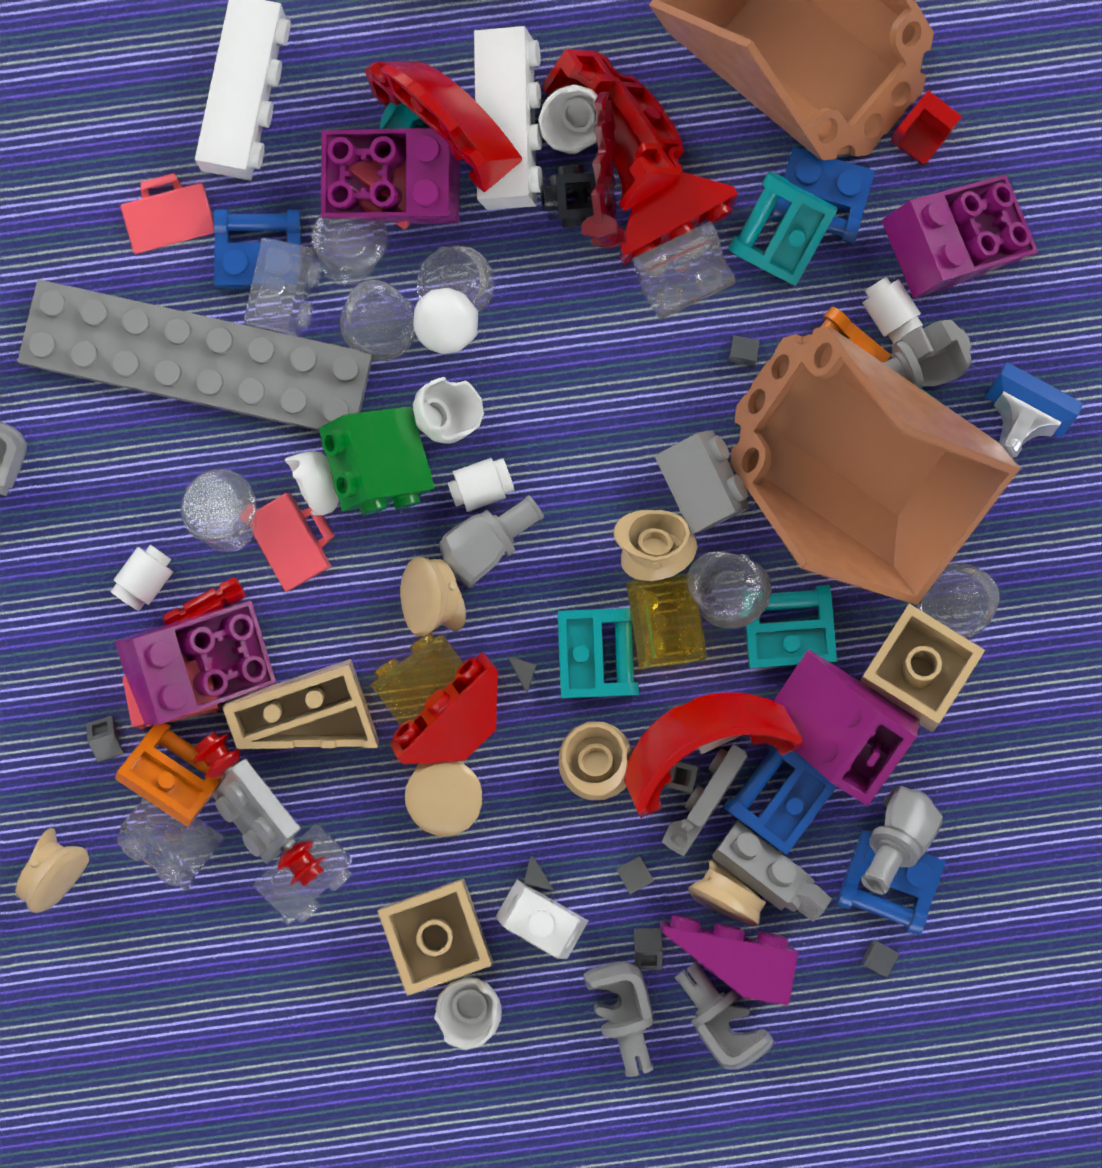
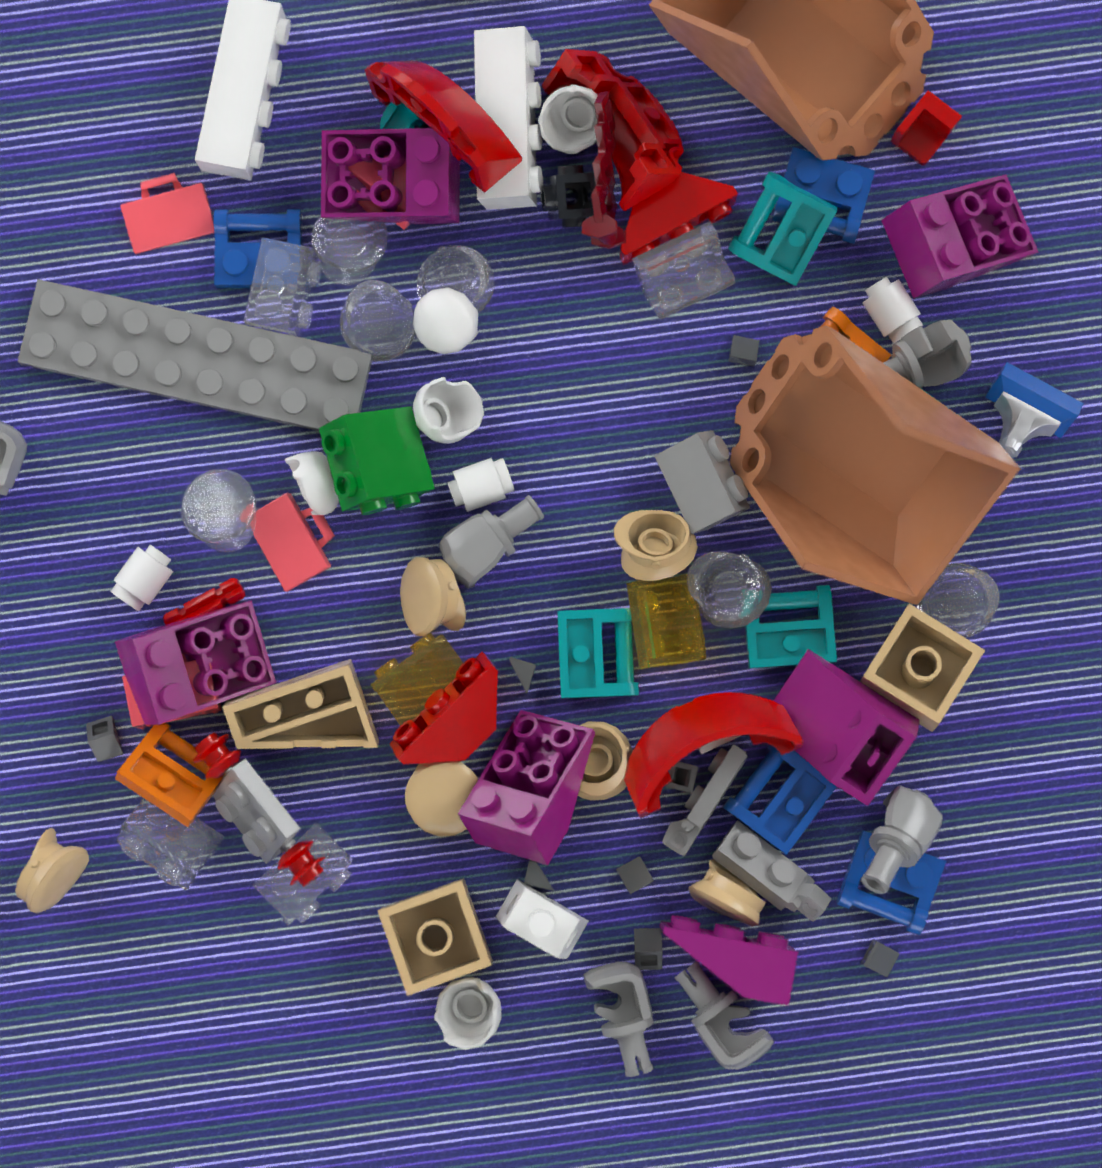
none -> magenta slope [458,710,595,865]

